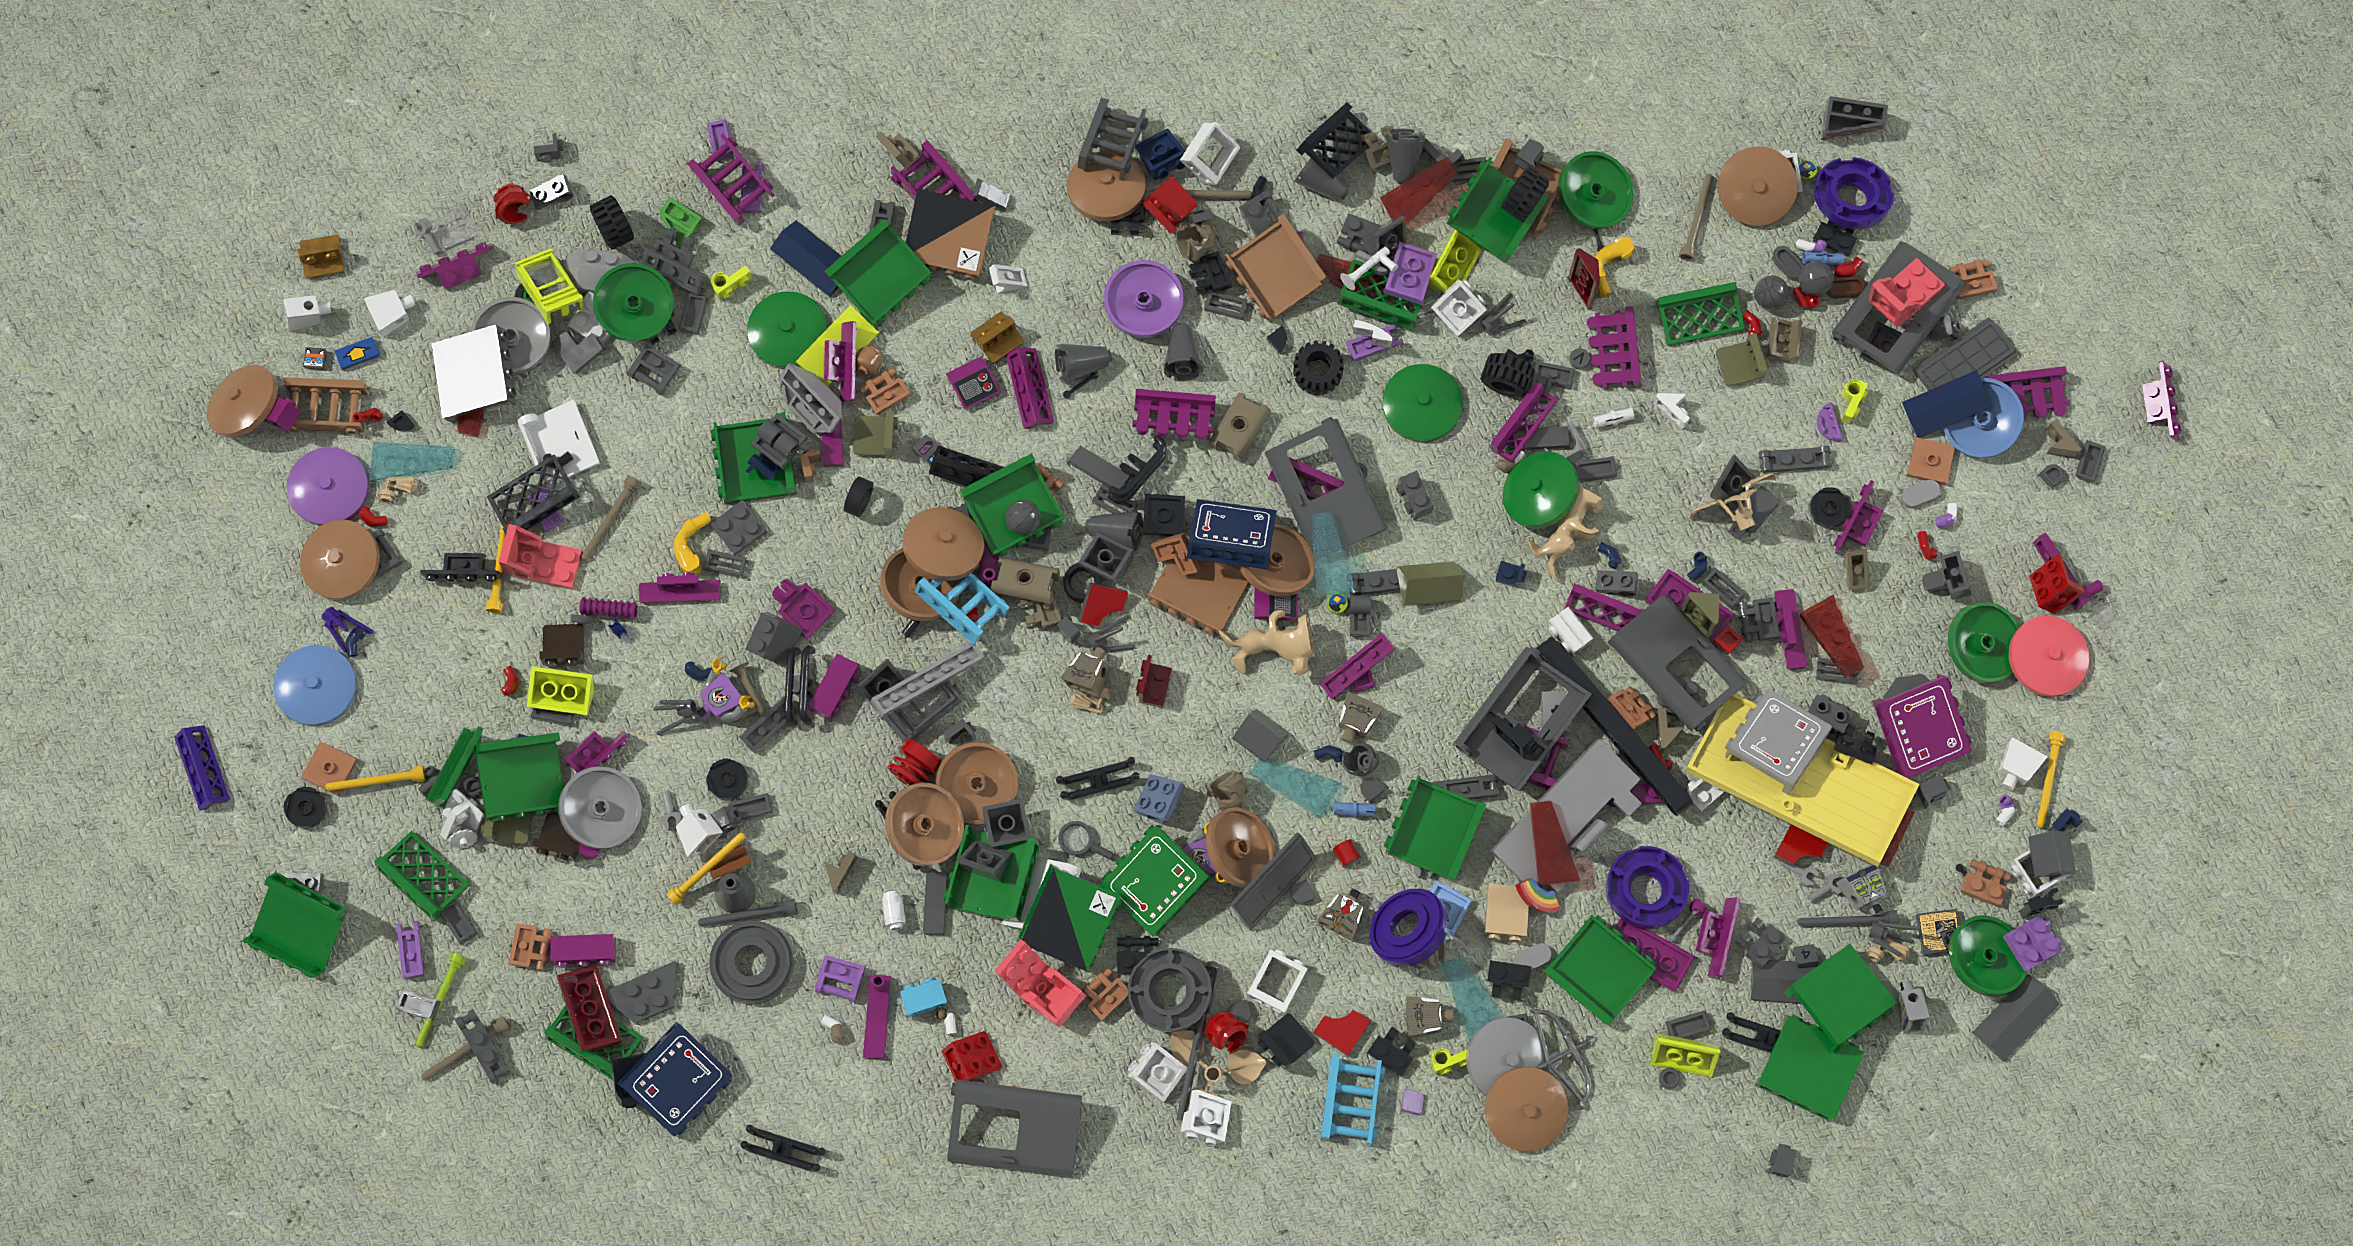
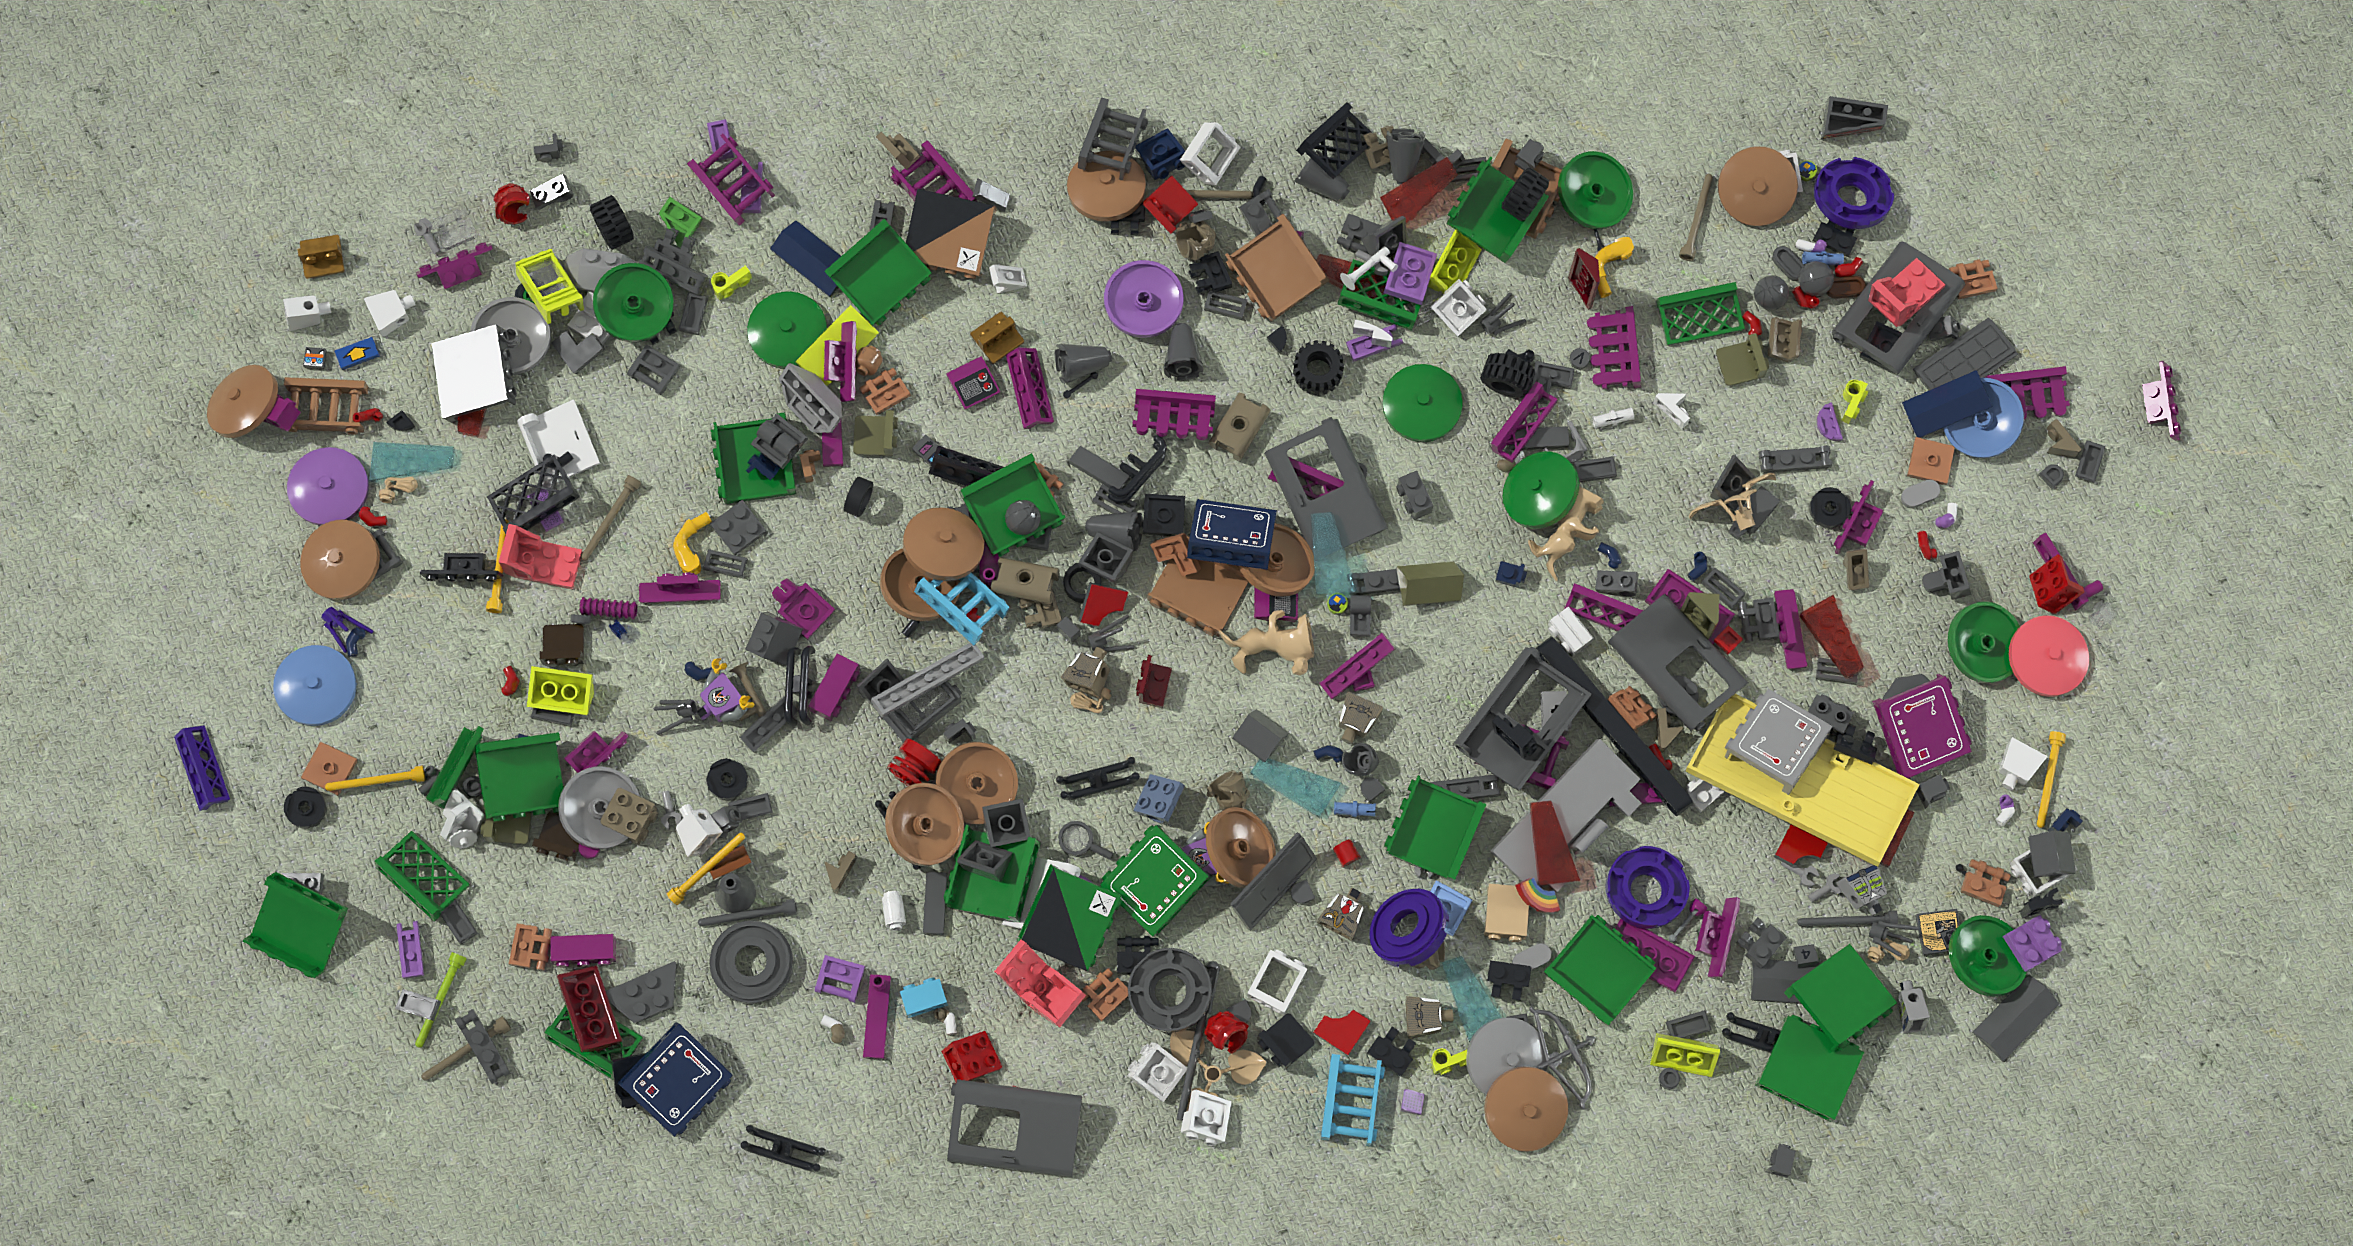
none -> dark tan bracket [600,788,658,845]

